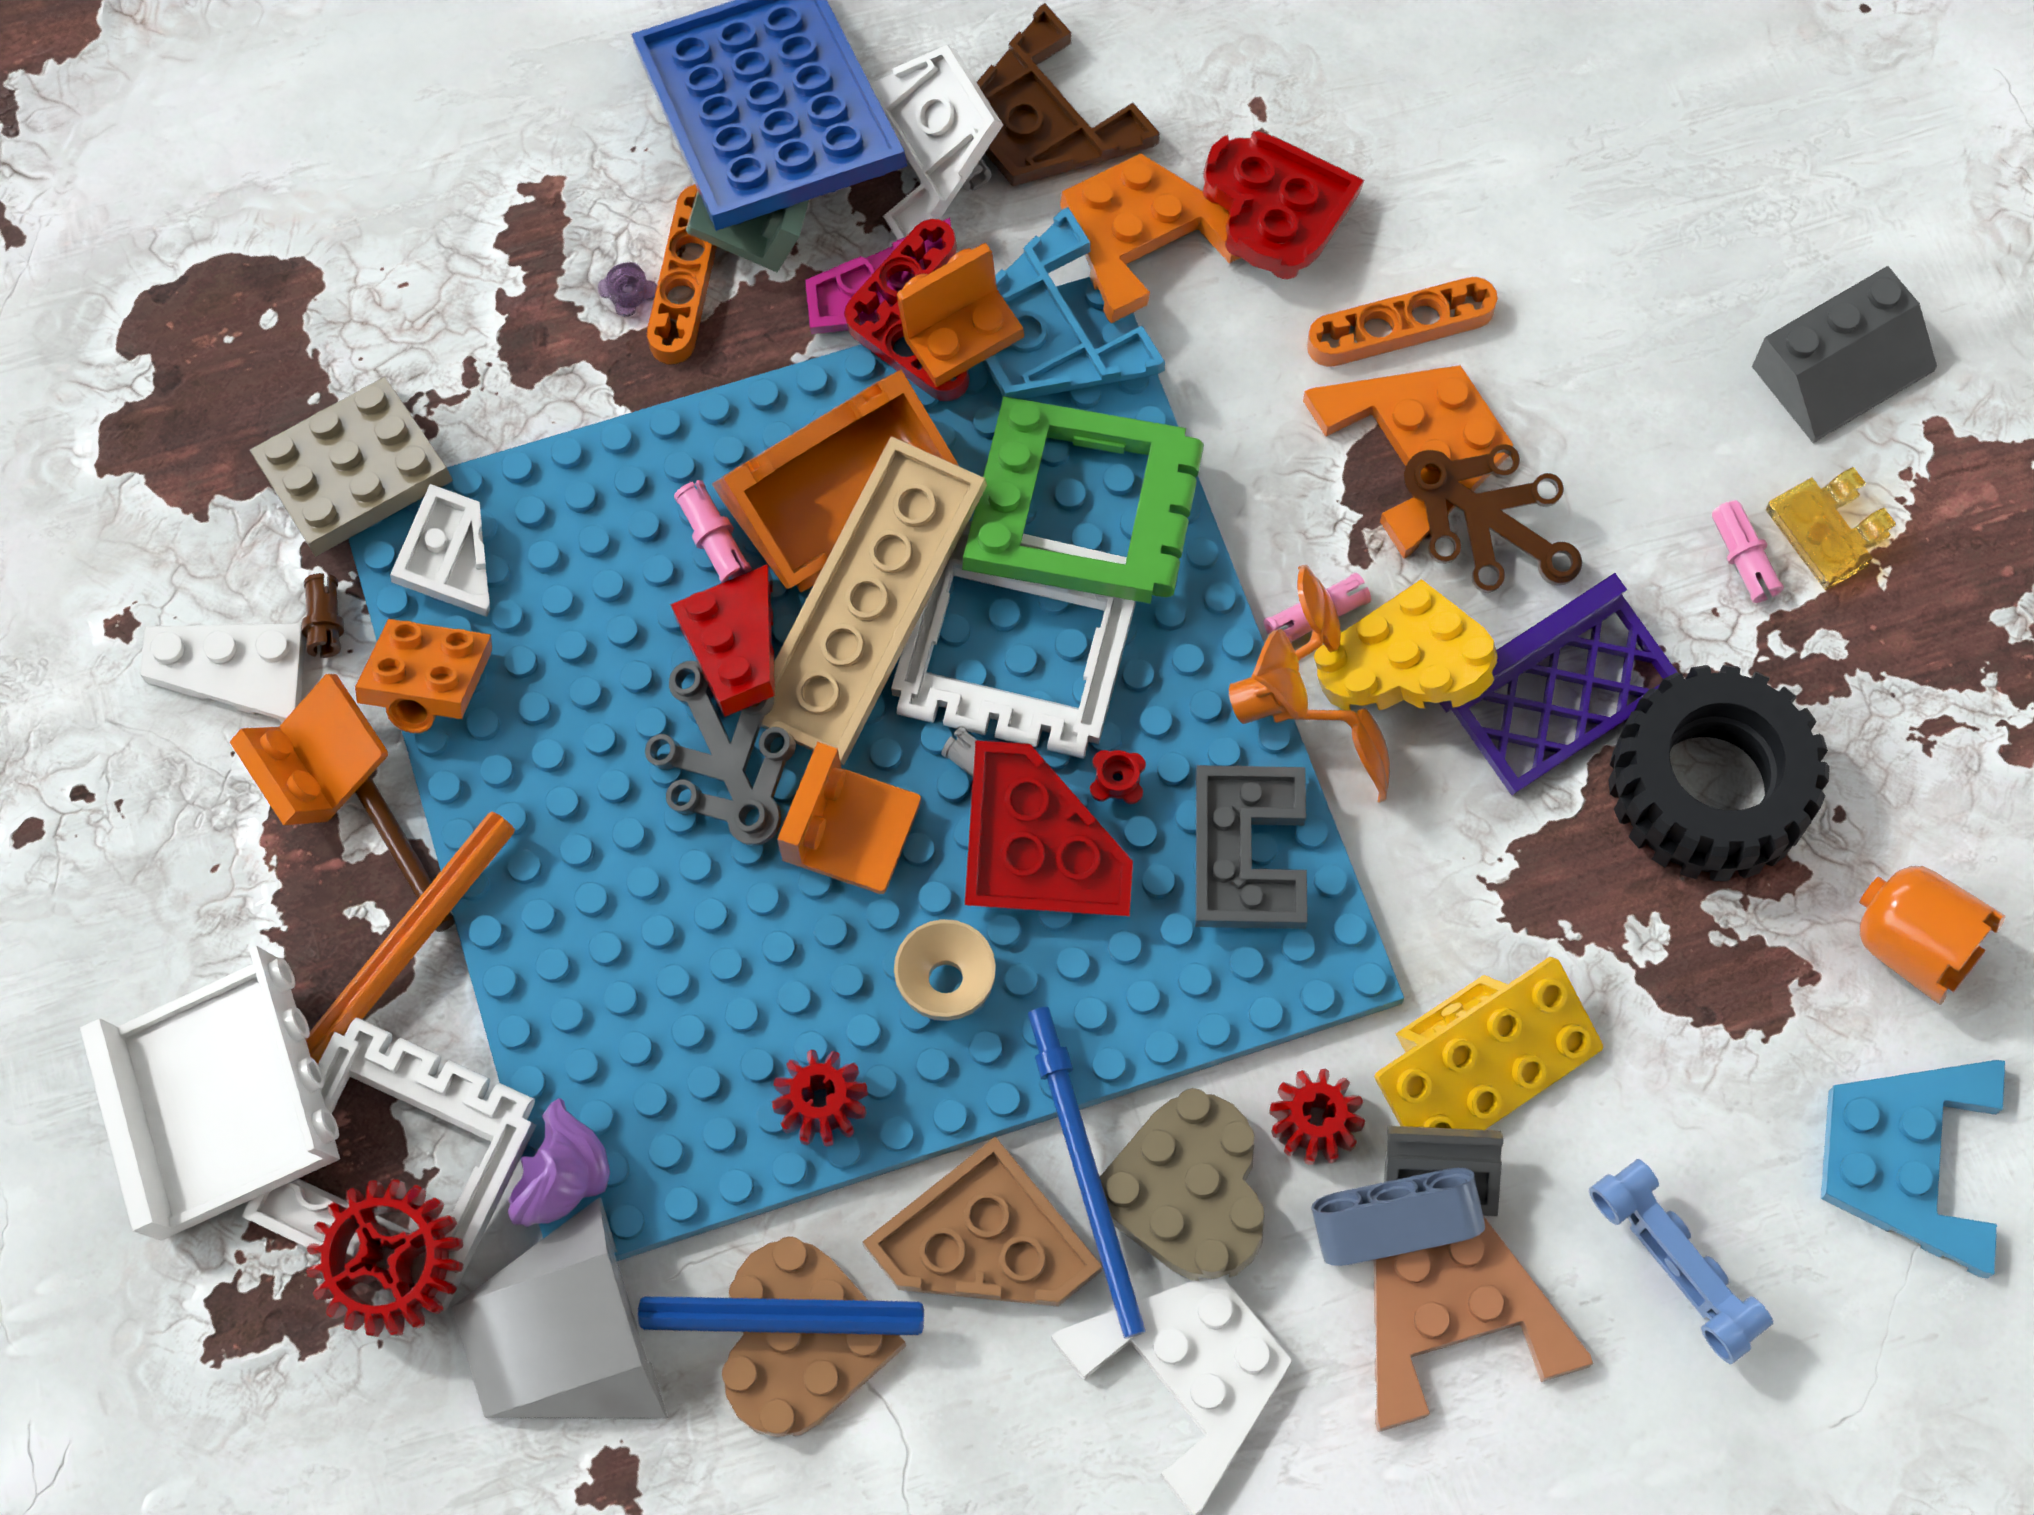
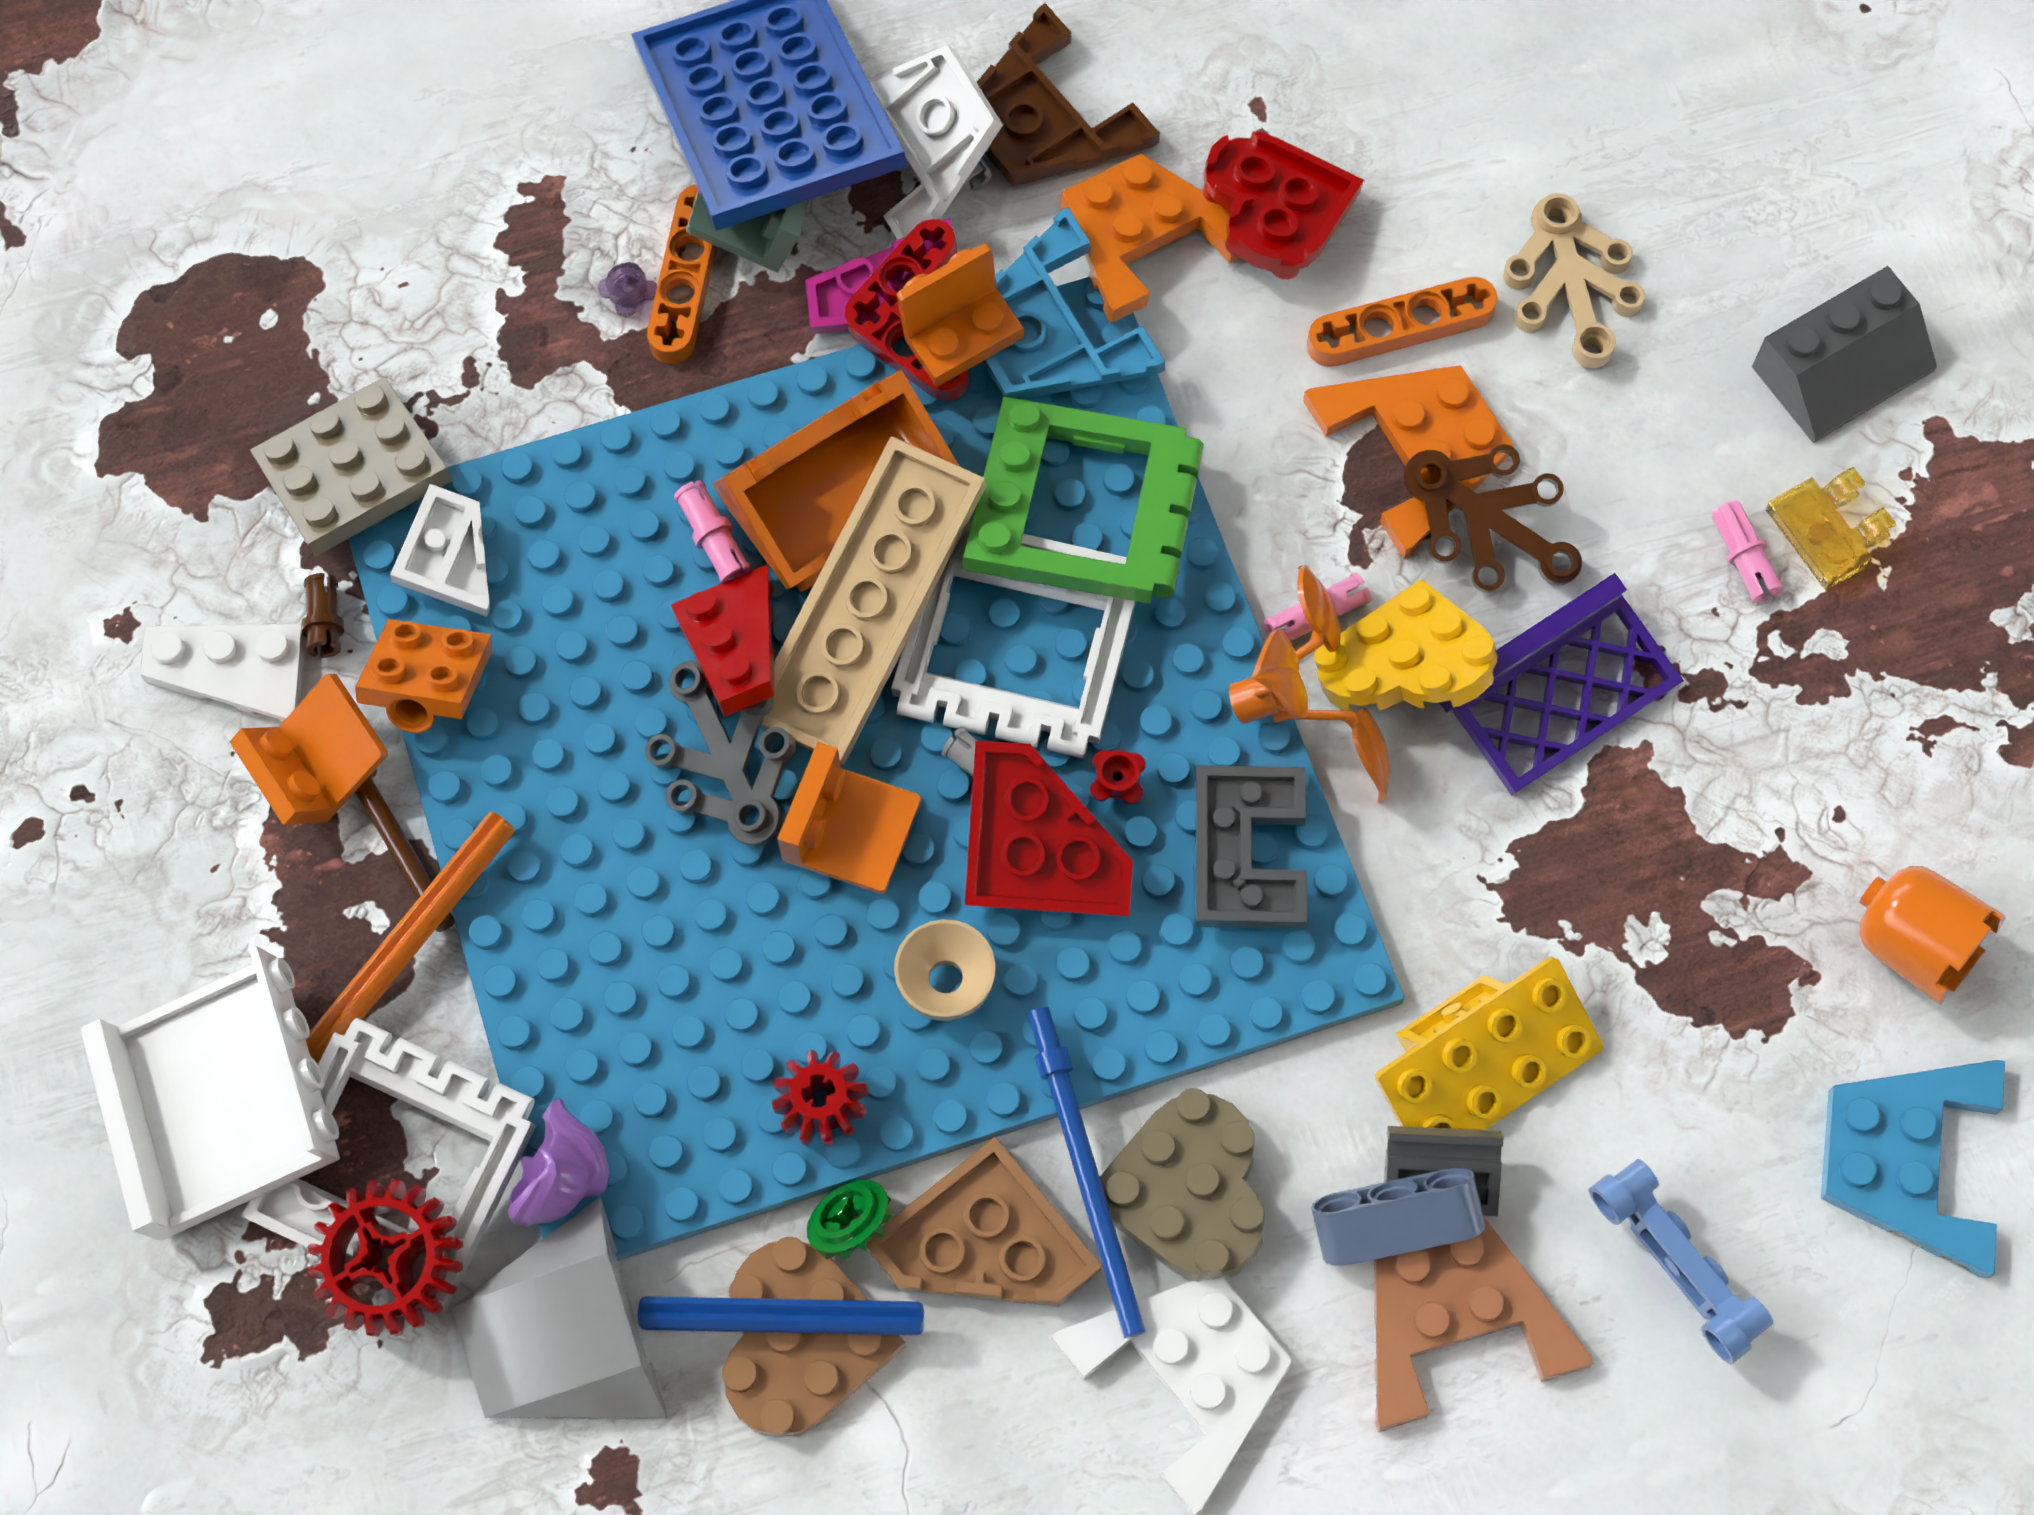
red gear [1269,1068,1365,1165] -> none
black tyre [1608,665,1830,881] -> none
none -> green gear [807,1180,893,1260]
none -> tan plant [1503,193,1645,369]

